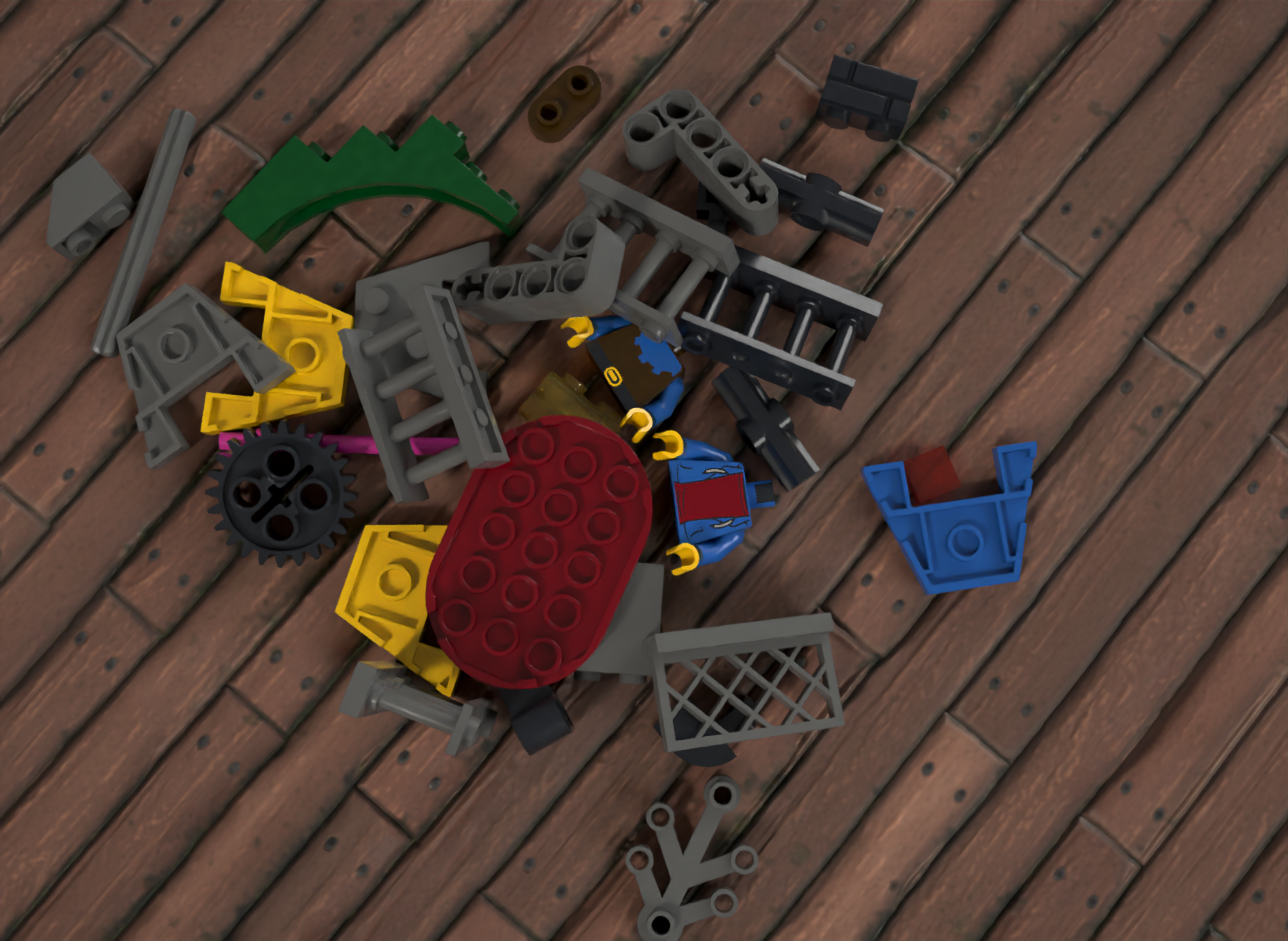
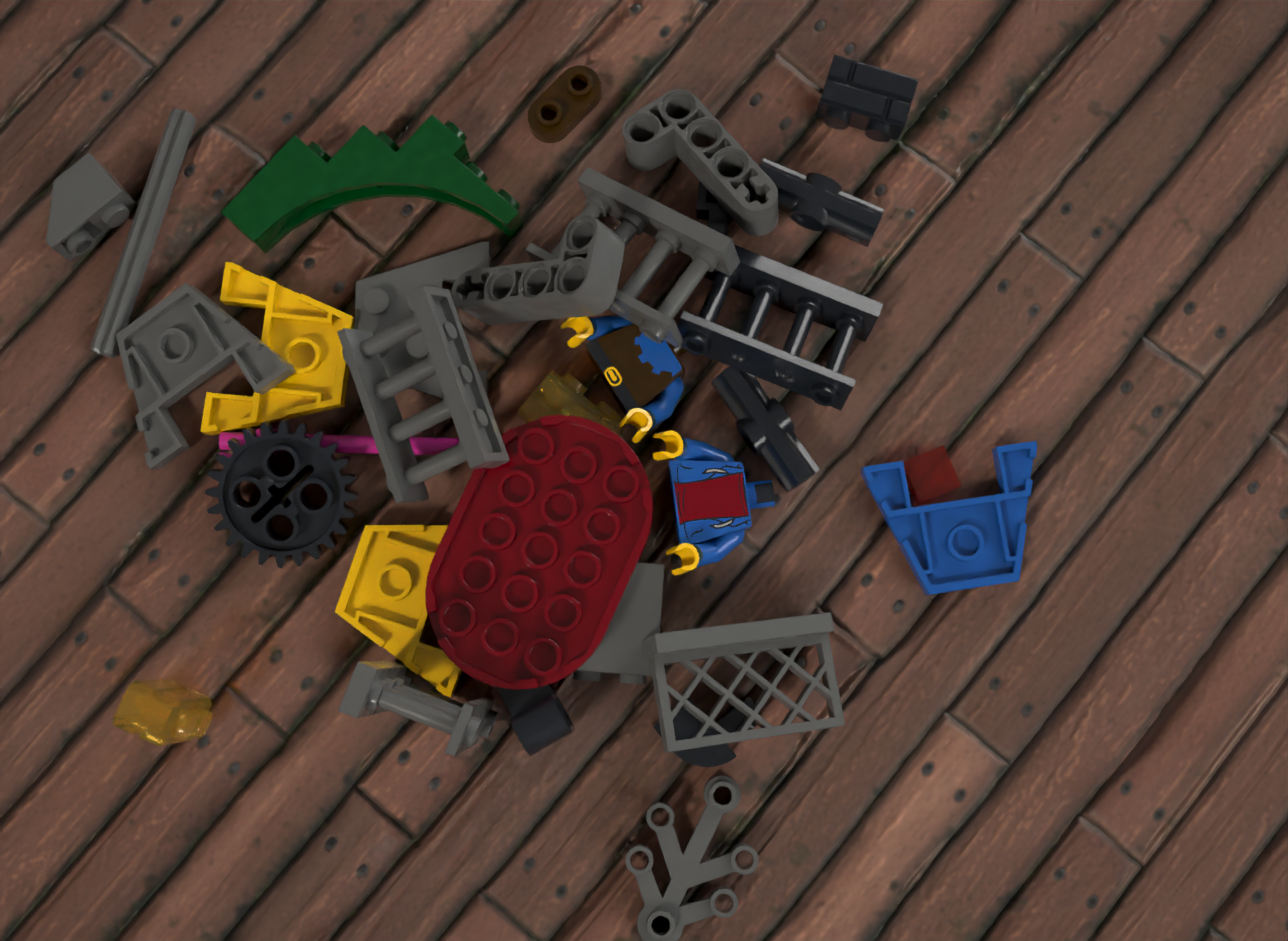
none -> clear yellow brick [112,678,213,747]

